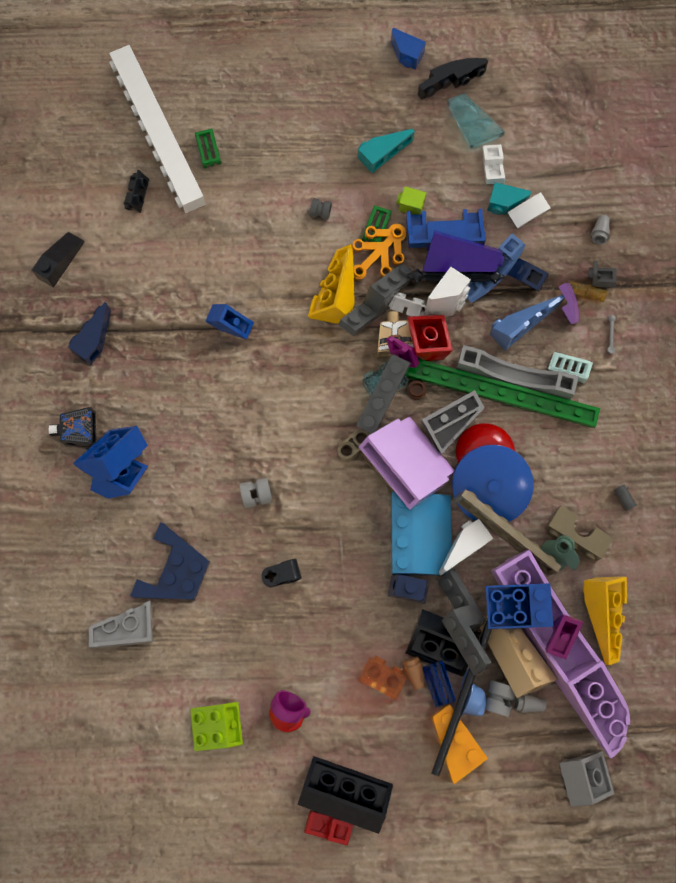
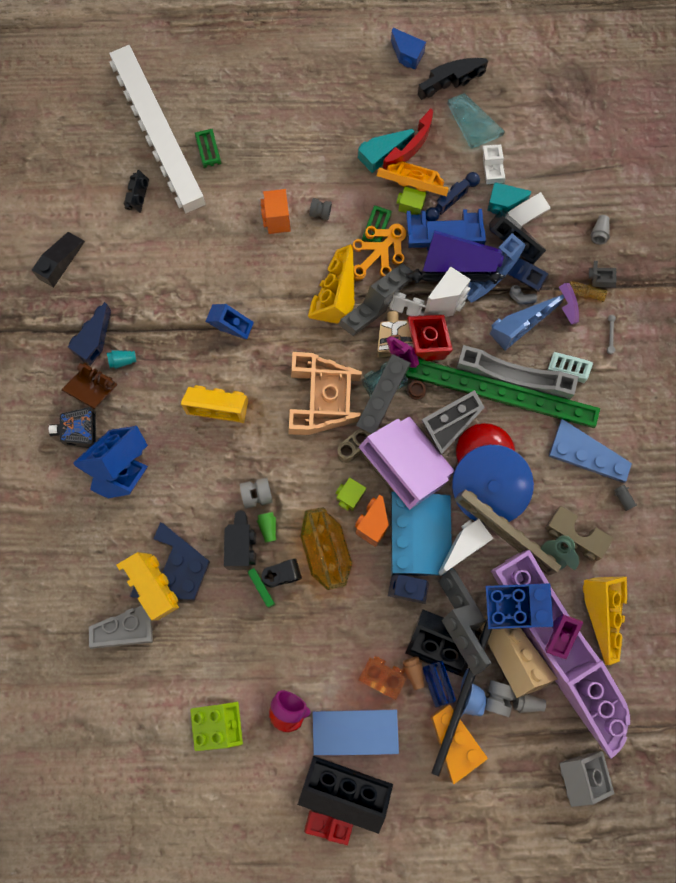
none -> reddish brown hinge [61,363,118,409]
none -> teal cone [107,350,136,369]
none -> yellow wedge [116,552,179,621]
none -> yellow slope [181,385,248,423]
none -> black hinge [224,510,256,570]
none -> green tile [248,568,275,608]
none -> bright green cone [256,512,276,542]
none -> orange brick [260,189,291,234]
none -> light nougat wedge [288,352,362,435]
none -> clear yellow wedge [300,507,352,590]
none -> medium blue slope [313,709,399,755]
none -> lime brick [335,477,367,511]
none -> orange slope [355,494,389,547]
none -> light orange wing [377,162,449,196]
none -> red slope [383,108,434,170]
none -> dark blue plate [426,172,480,221]
none -> black slope [489,209,546,264]
none -> light grey arm [509,285,537,304]
none -> medium blue wing [549,419,632,483]

